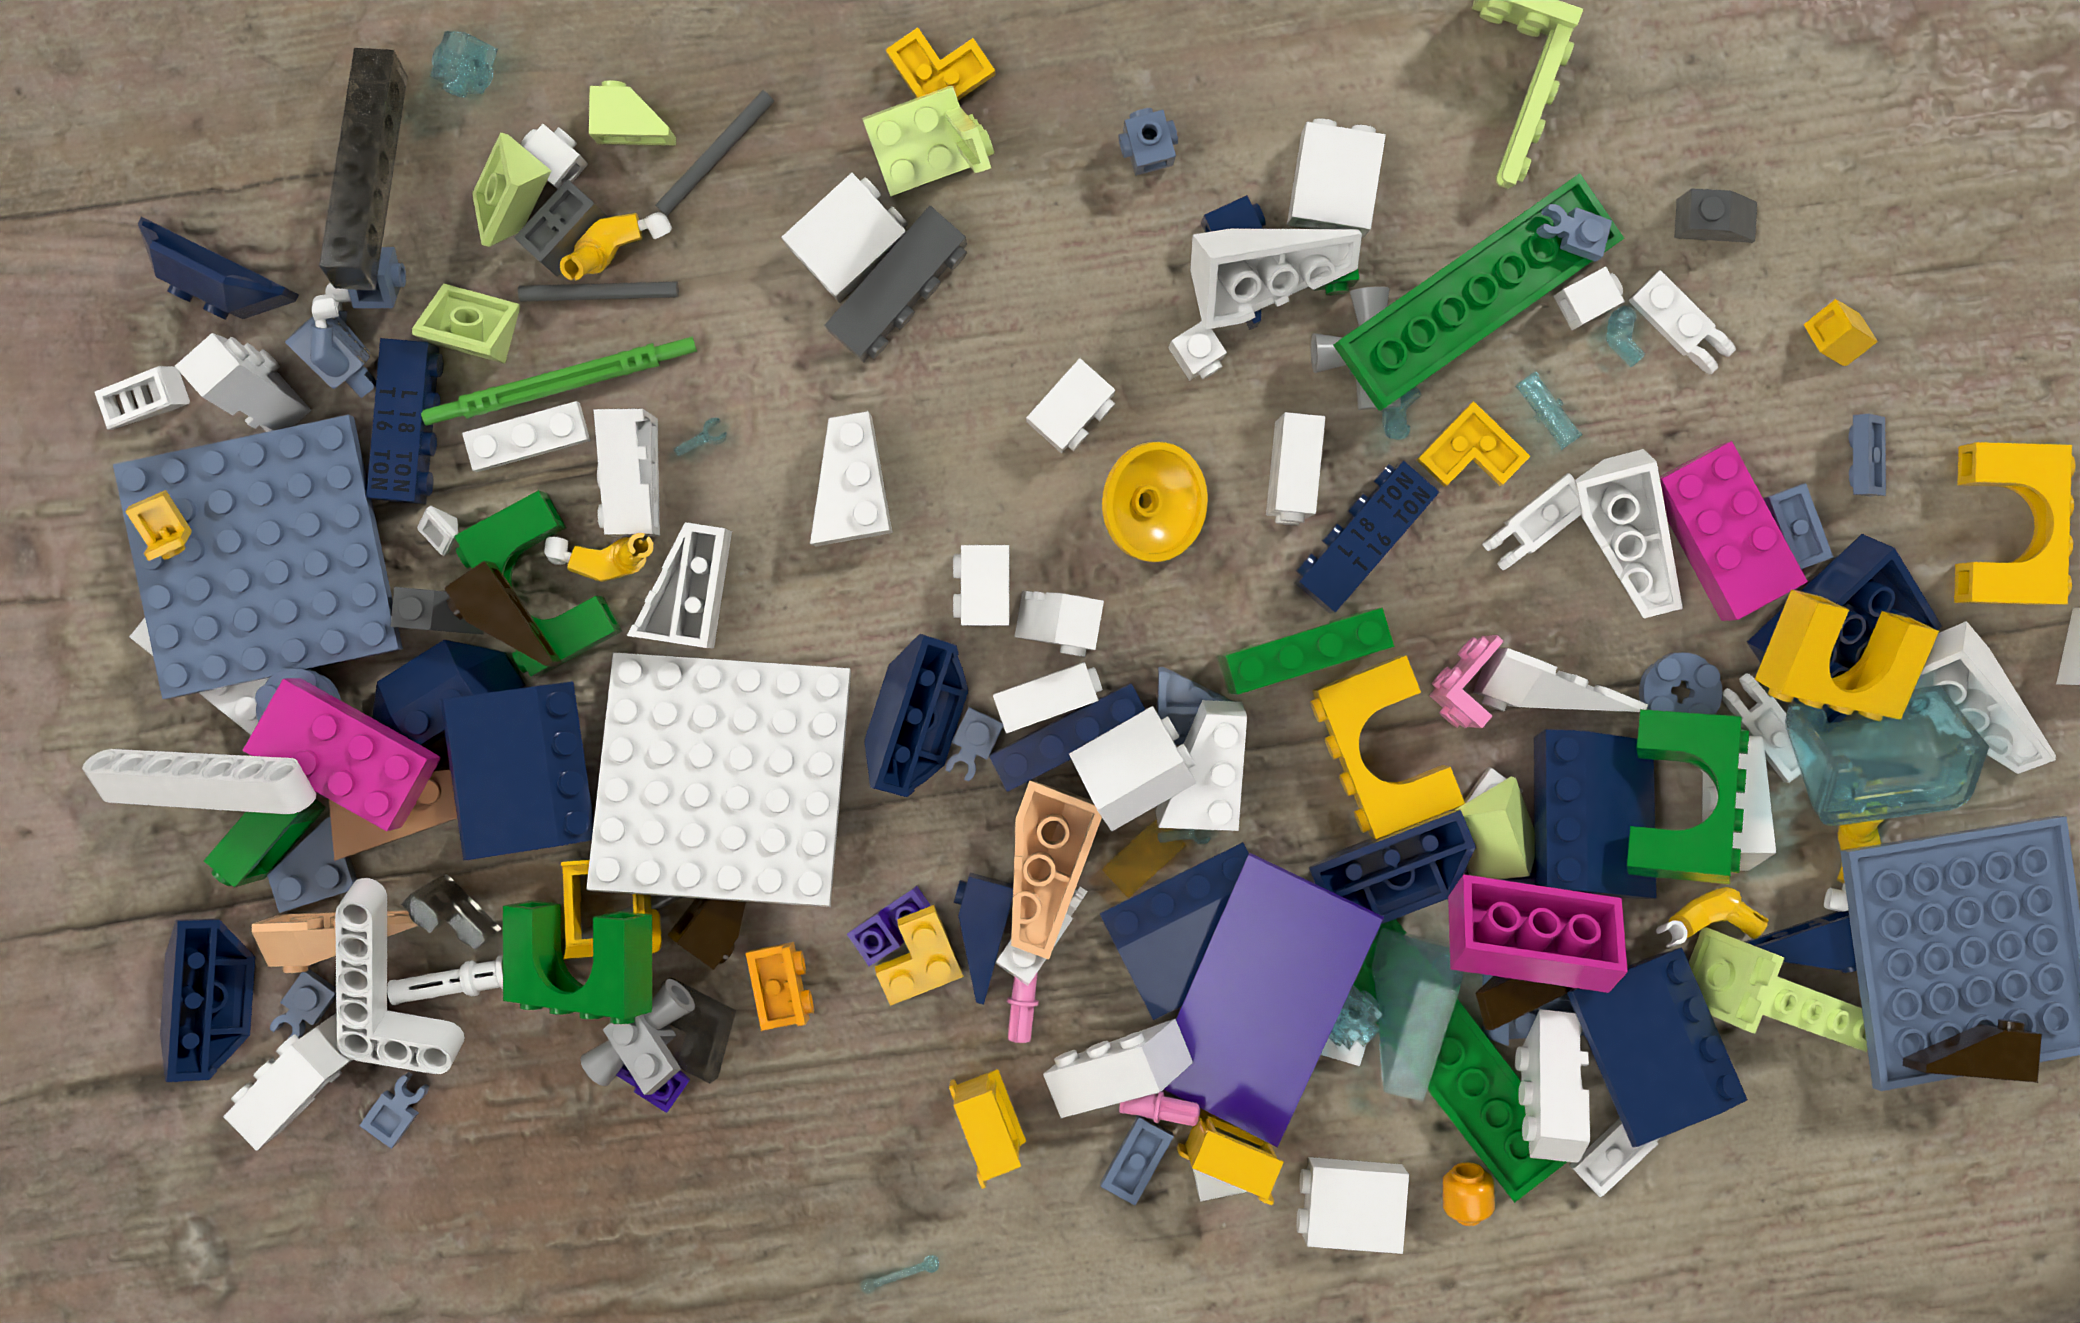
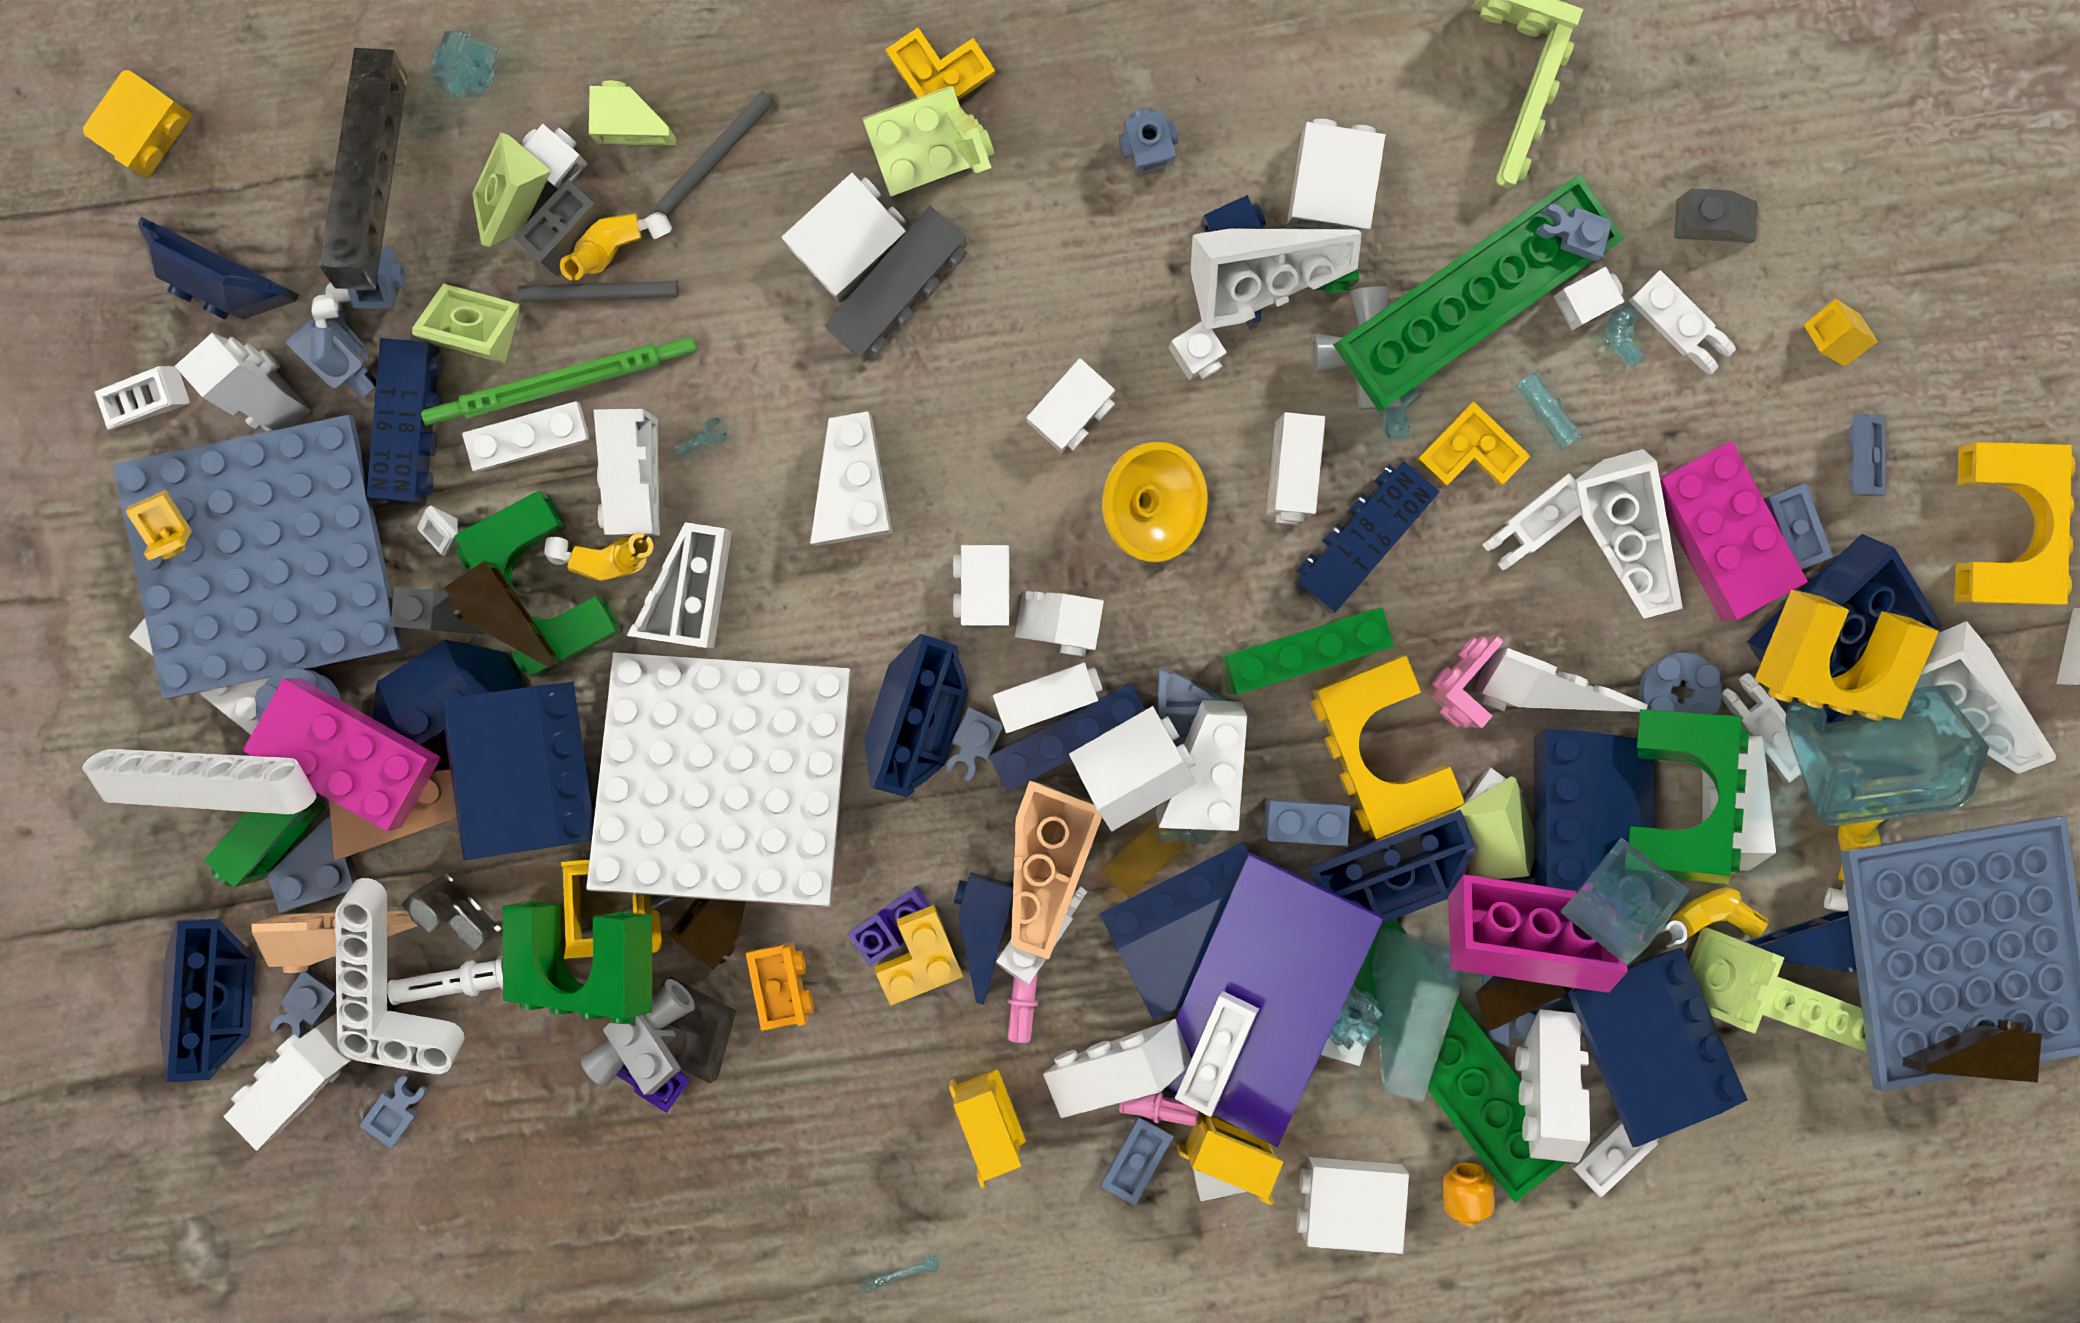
none -> yellow bracket [83,70,193,179]
none -> white plate [1175,991,1259,1117]
none -> sand blue brick [1262,798,1350,846]
none -> clear light blue brick [1560,837,1689,966]

